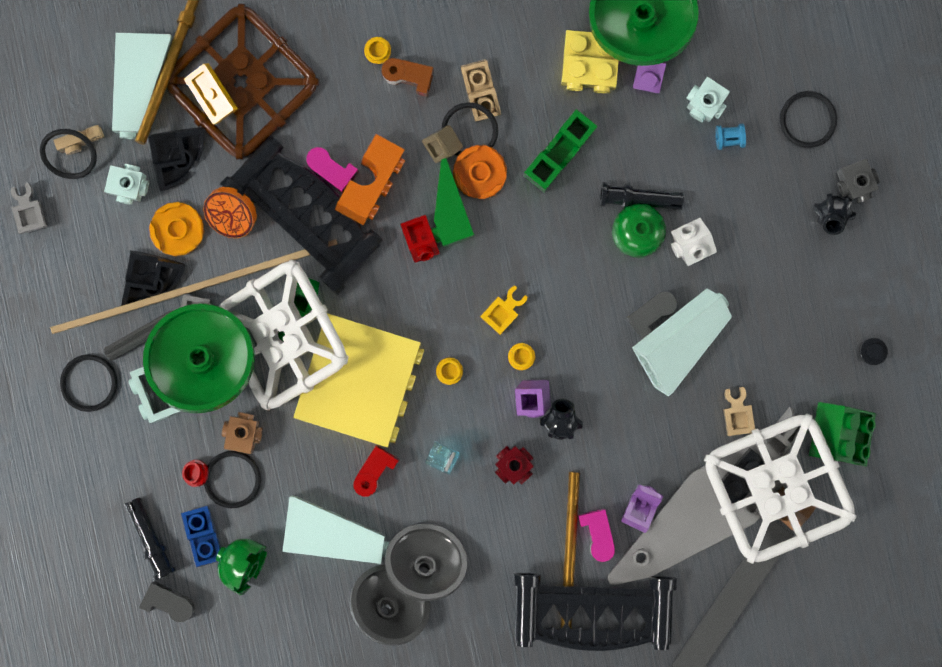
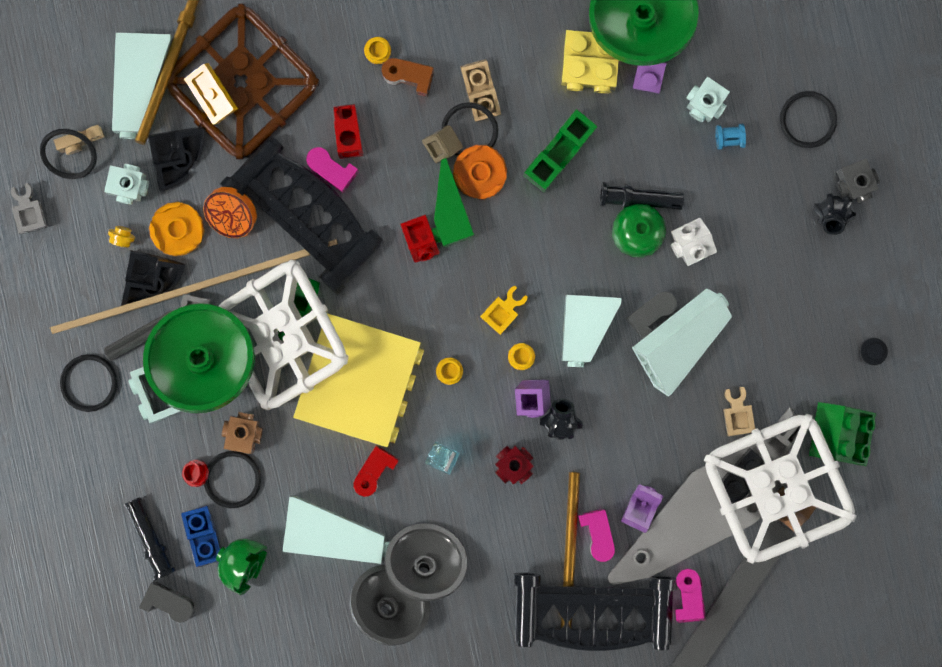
orange arch [335,134,406,225] -> none
none -> yellow plate [108,226,135,248]
none -> red leg [333,104,364,159]
none -> light aqua slope [562,295,621,368]
none -> dark pink leg [675,569,706,623]

